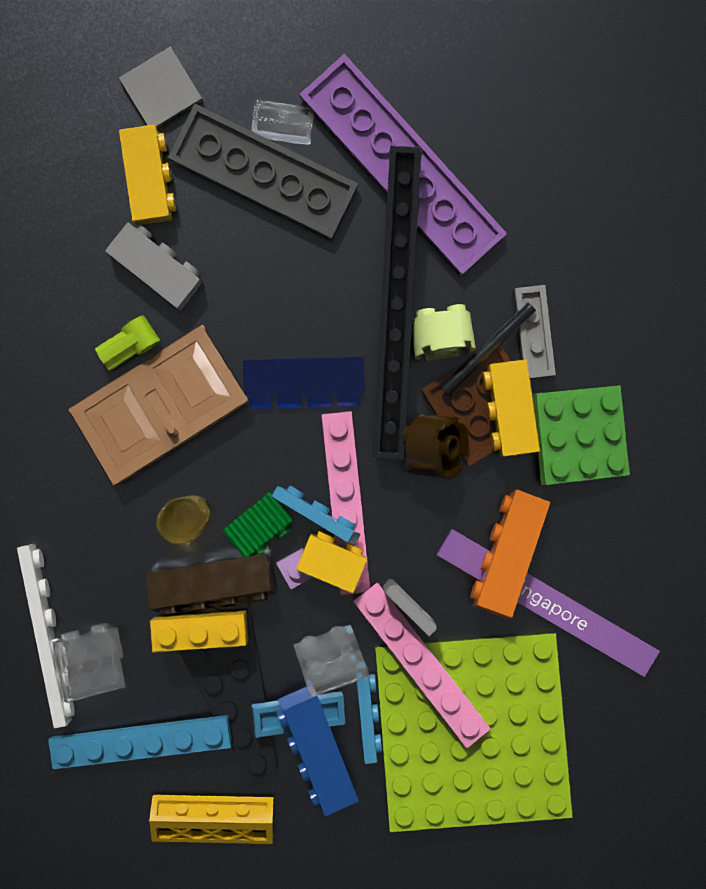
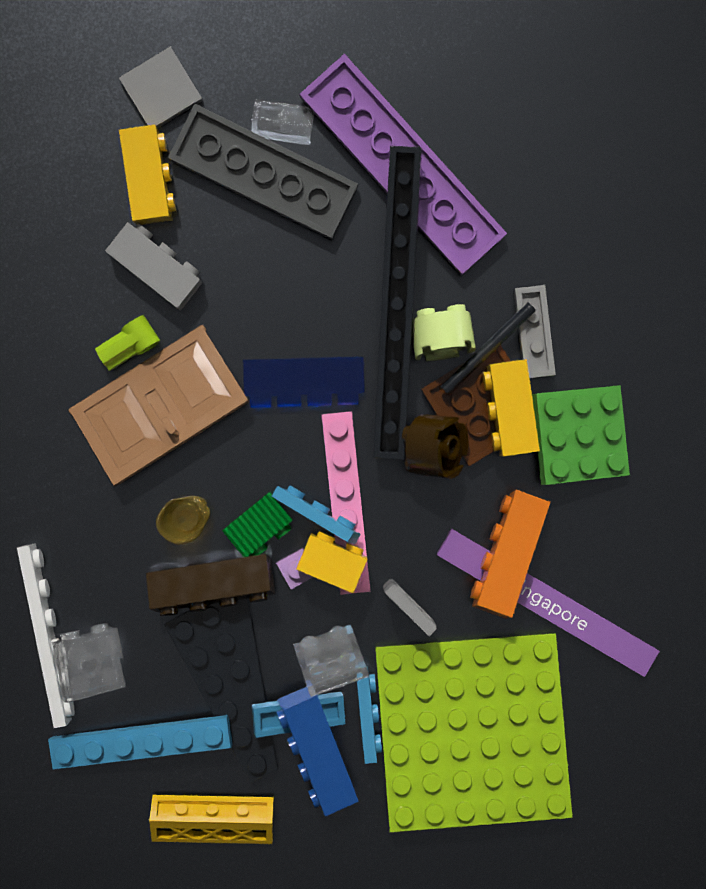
yellow brick [150,610,248,652] -> none
bright pink plate [353,583,490,748] -> none

